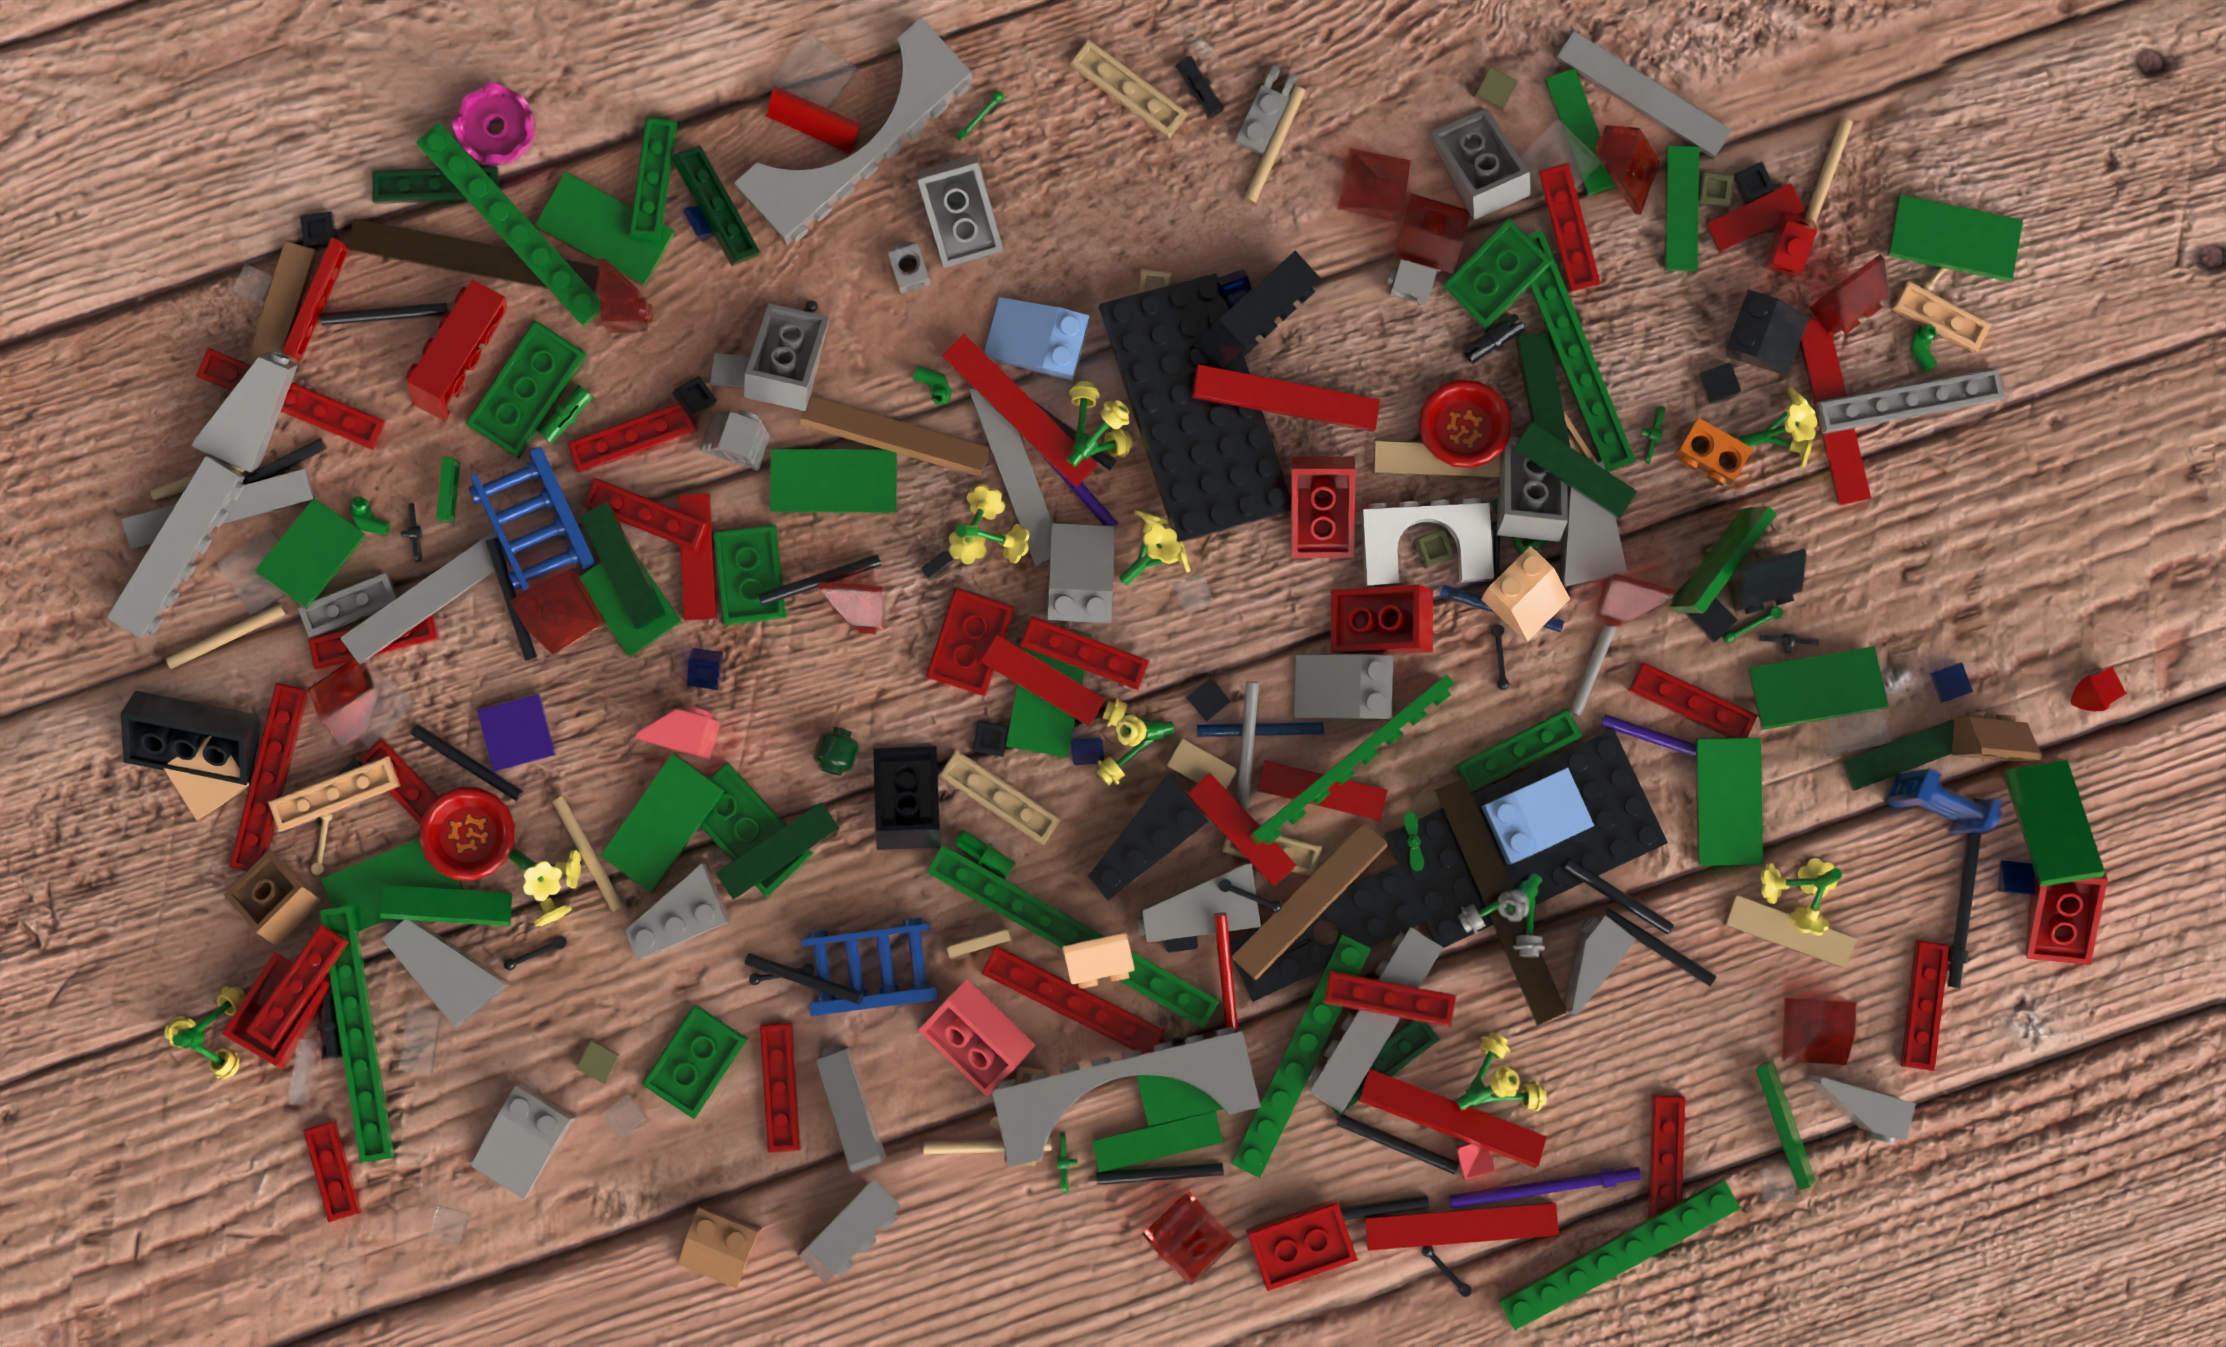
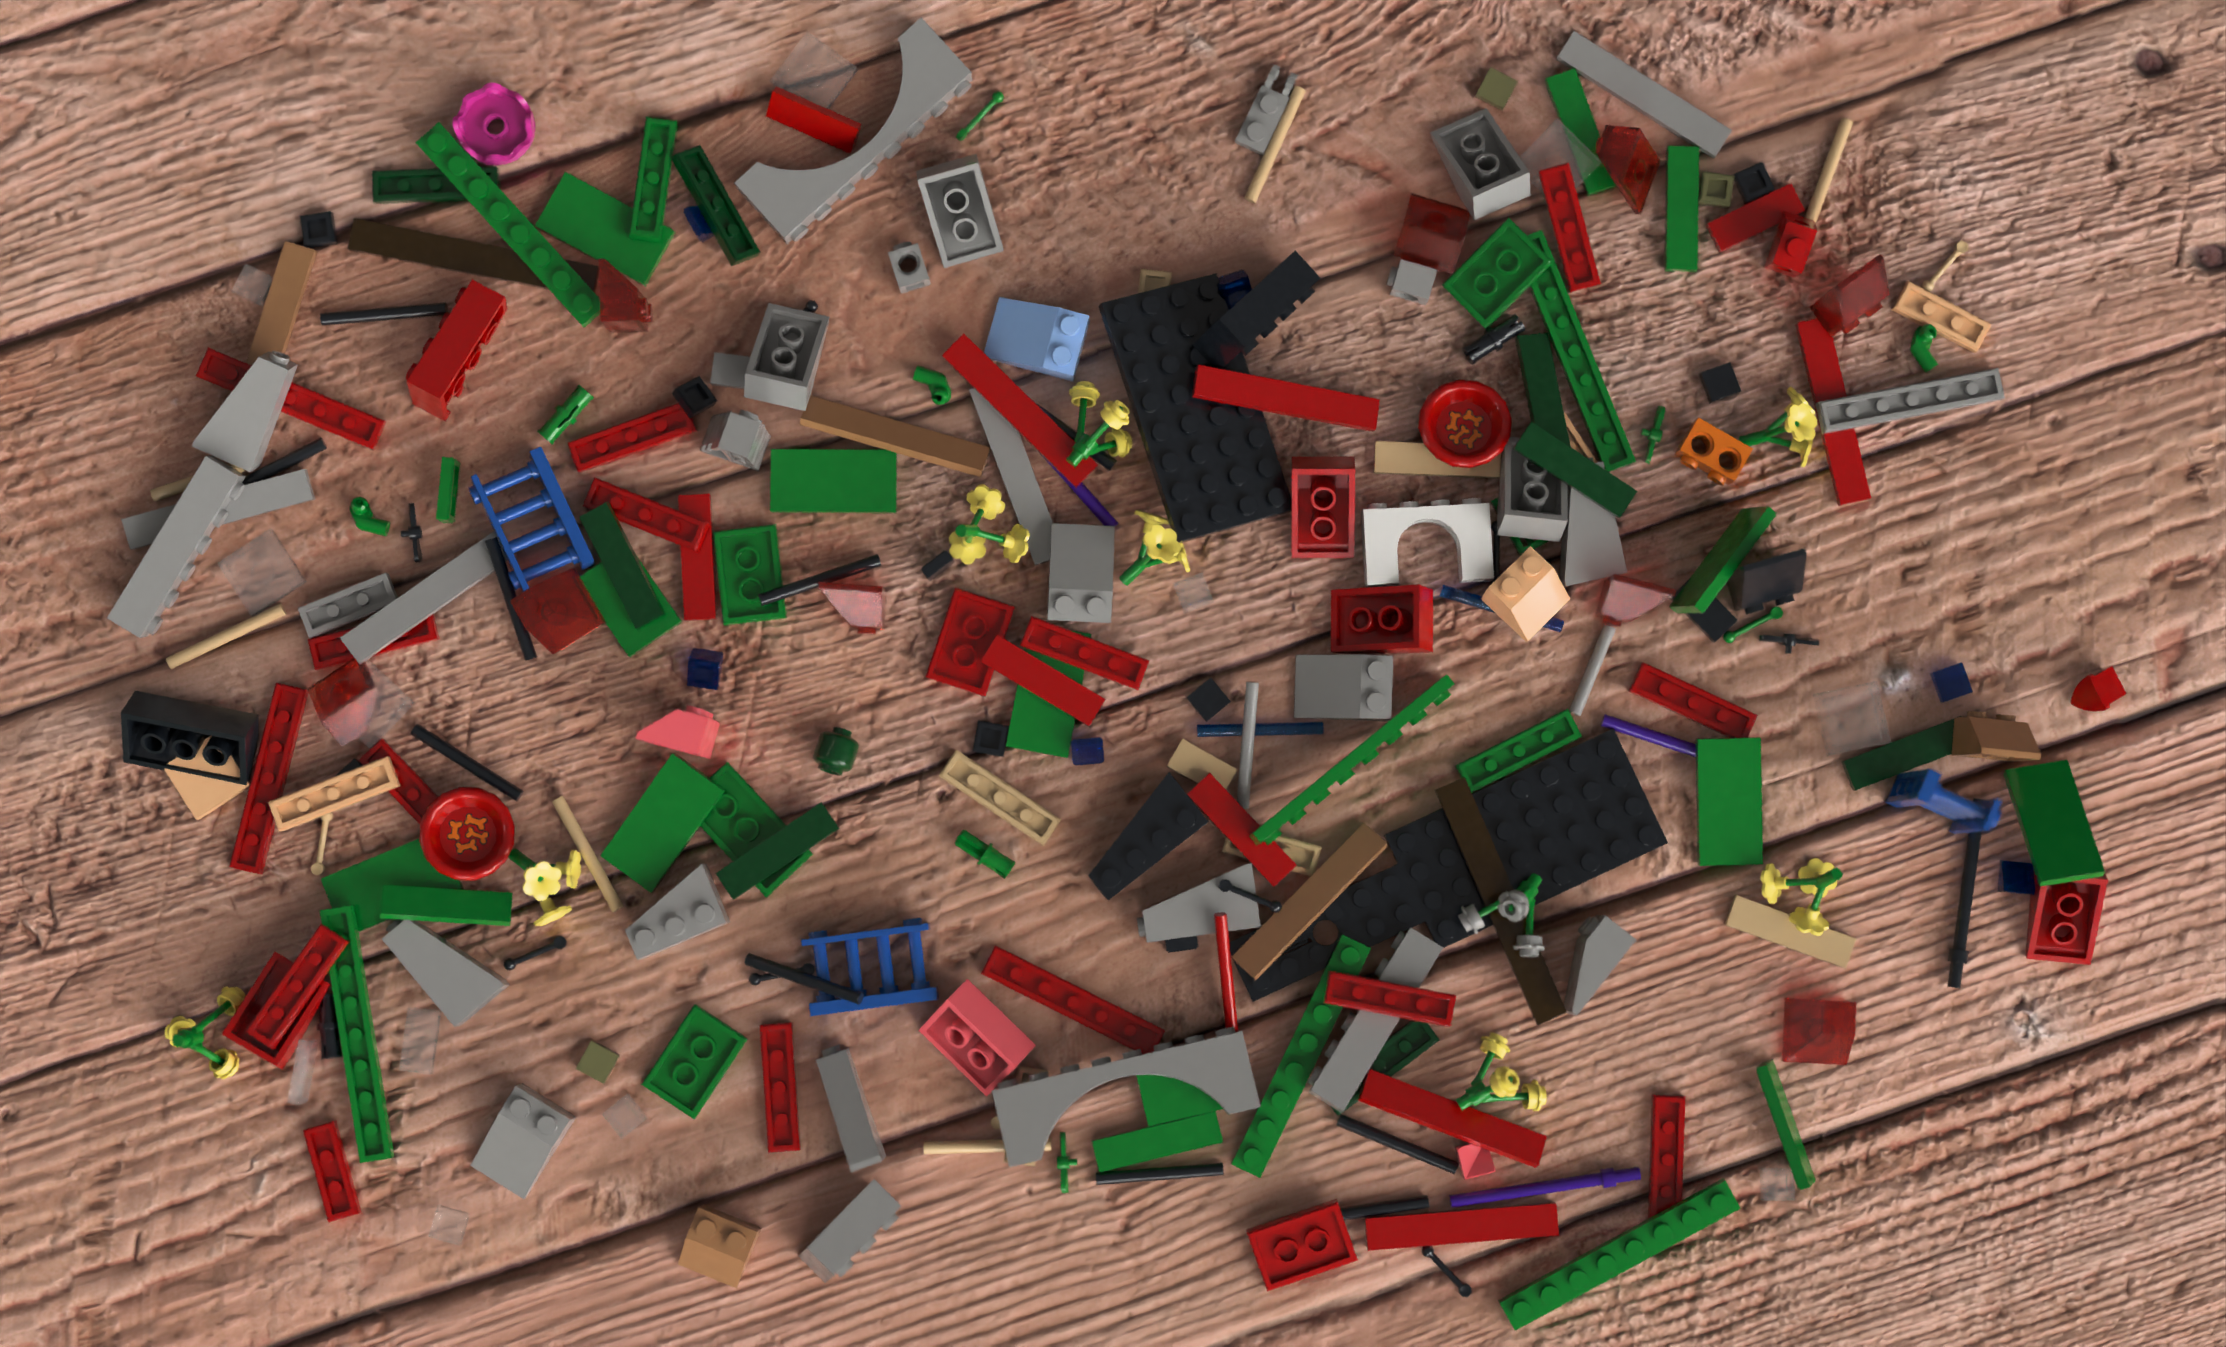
medium nougat slope [224,849,322,946] -> none
green tile [254,498,366,610] -> none
red tile [282,237,349,362] -> none
green tile [465,320,588,459] -> none
dark purple tile [477,694,556,772] -> none
black slope [873,746,940,850] -> none
green plate [927,845,1219,1028] -> none
tan tile [947,928,1012,958] -> none
light nougat slope [1063,932,1134,989] -> none
tan tile [1069,39,1188,139] -> none
light yellow plant [1096,698,1174,786] -> none
clear red slope [1142,1190,1238,1285] -> none
black pin [1175,56,1225,119] -> none
red tile [1257,760,1388,821] -> none
clear red slope [1337,148,1411,222] -> none
green piece [1404,811,1424,872] -> none
olive tile [1415,528,1456,569] -> none
light blue slope [1481,768,1594,864] -> none
black hinge [1491,624,1509,690] -> none
black bar [1563,858,1674,934] -> none
black bar [1603,908,1717,987] -> none
black slope [1726,289,1809,376] -> none
green tile [1748,646,1889,730] -> none
light grey slope [1806,1074,1916,1145] -> none
green tile [1887,194,2023,282] -> none
red tile [1900,940,1950,1071] -> none

